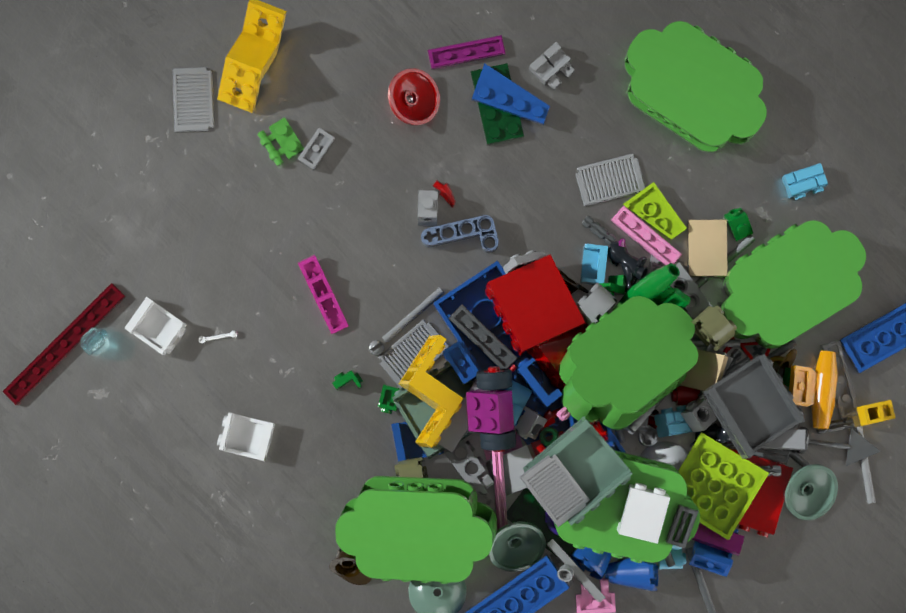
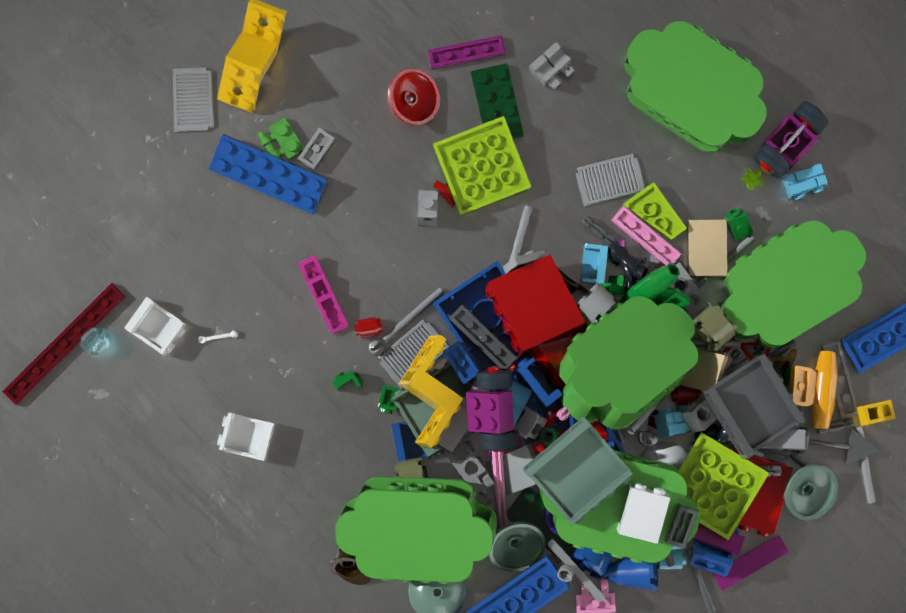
sand blue beam [421,215,499,253] -> none
blue wing [472,63,550,125] -> none
light grey window [519,454,590,527] -> none
none -> blue plate [209,134,328,214]
none -> red brick [354,317,383,339]
none -> lime plate [433,116,531,215]
none -> light grey bar [511,206,532,257]
none -> magenta tile [712,535,789,591]
none -> clear neon green plant [740,168,763,191]
none -> brick [754,101,829,179]

